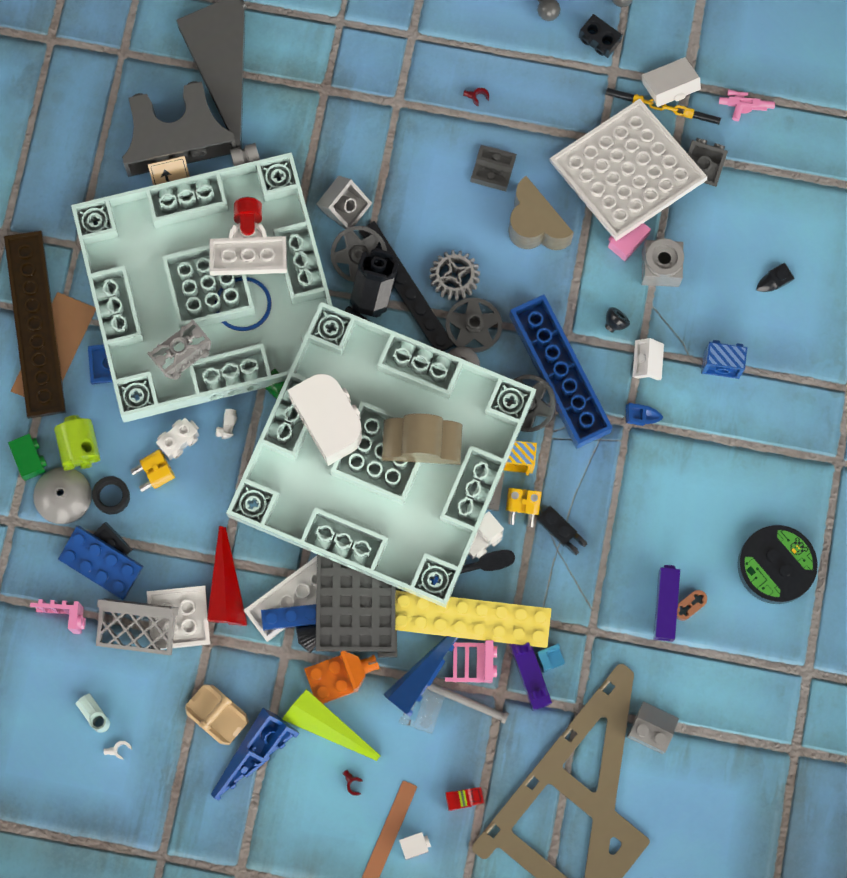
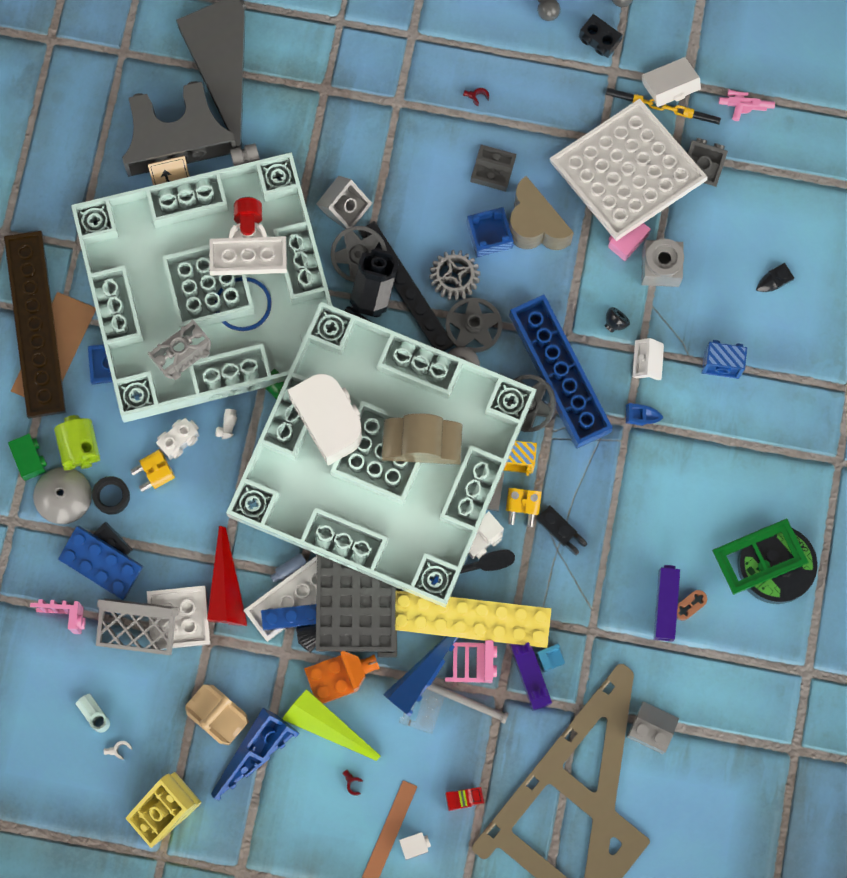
none -> light yellow brick [125,772,202,848]
none -> sand blue cylinder [270,553,307,582]
none -> blue container [467,207,514,258]
none -> green door [712,518,809,595]

